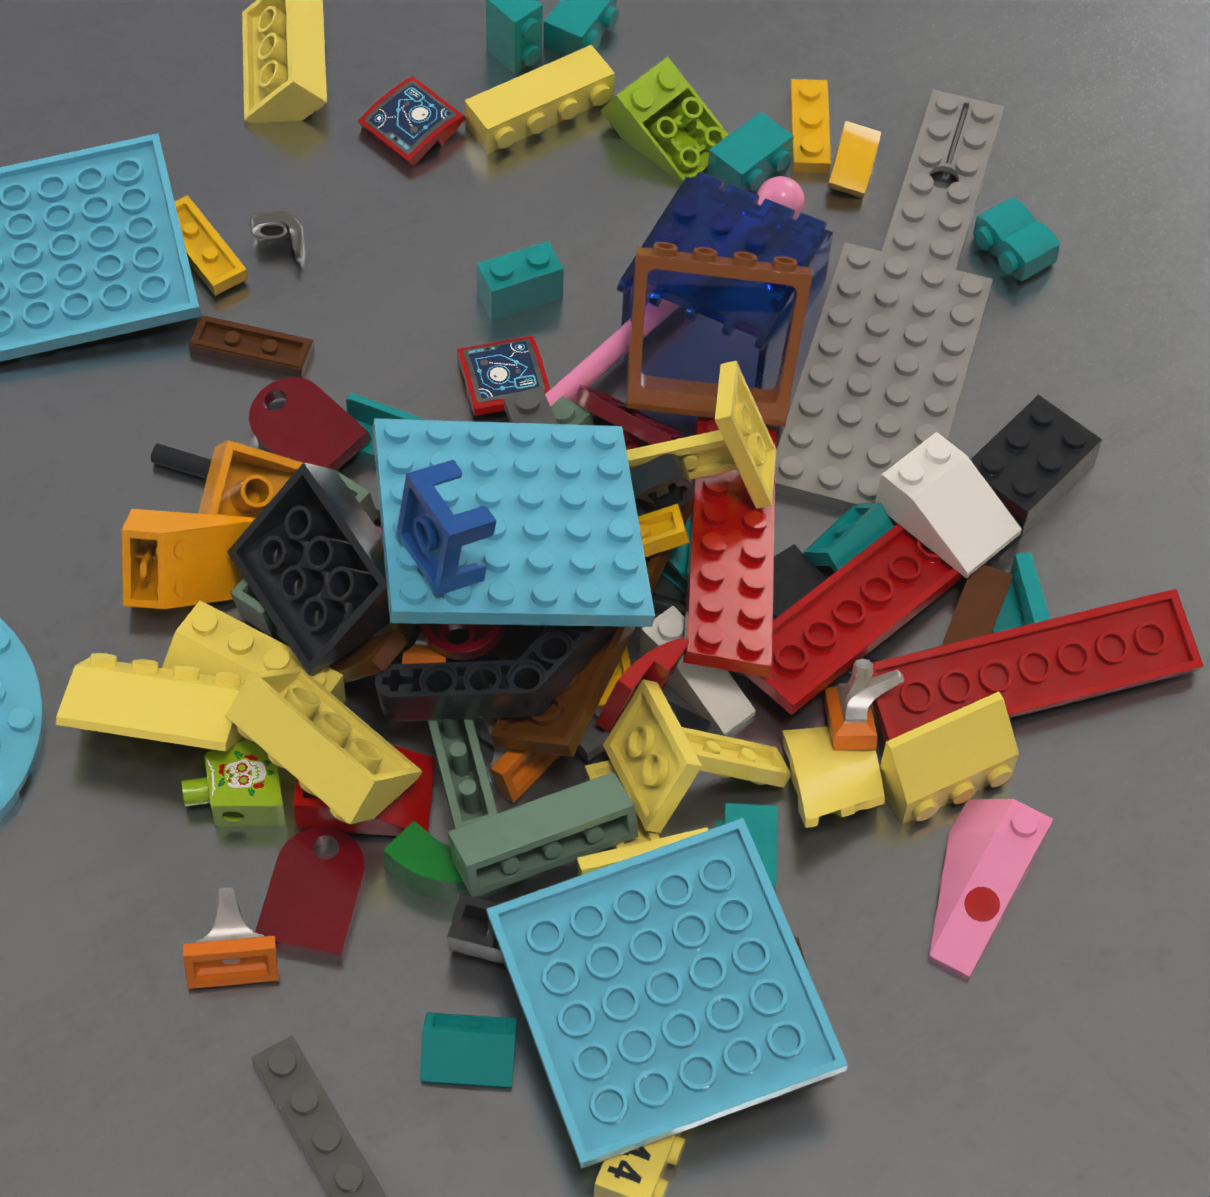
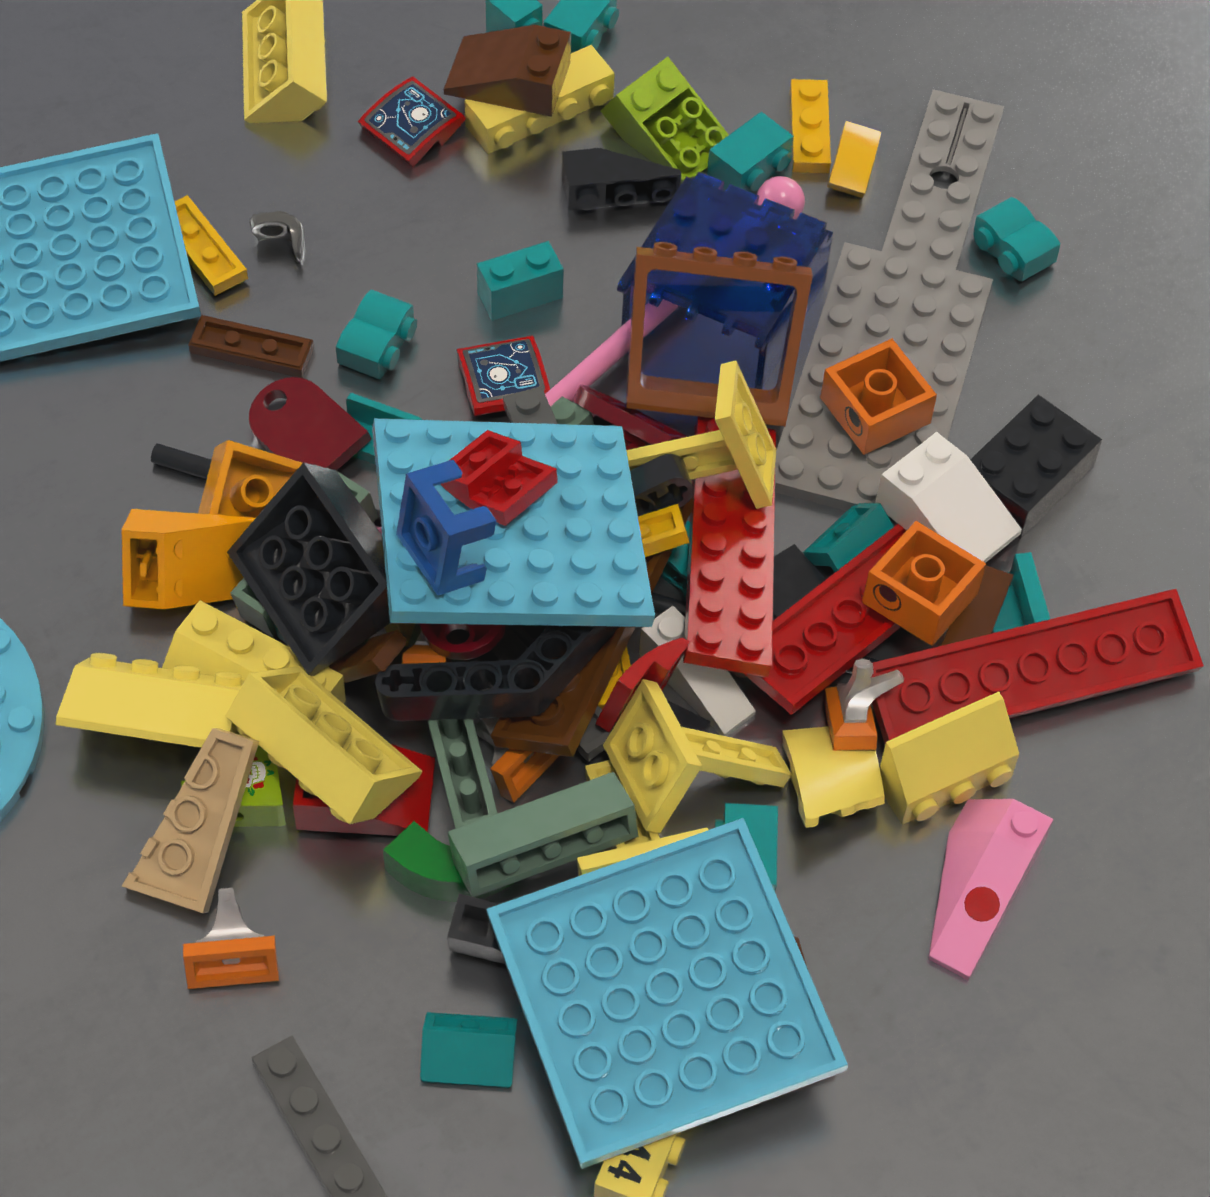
dark red tile [255,827,366,962] -> none
none -> tan wing [122,728,259,913]
none -> teal brick [336,289,417,379]
none -> red slope [440,430,558,526]
none -> reddish brown slope [443,25,571,117]
none -> black slope [561,148,681,211]
none -> orange brick [820,338,937,455]
none -> orange brick [862,521,986,646]

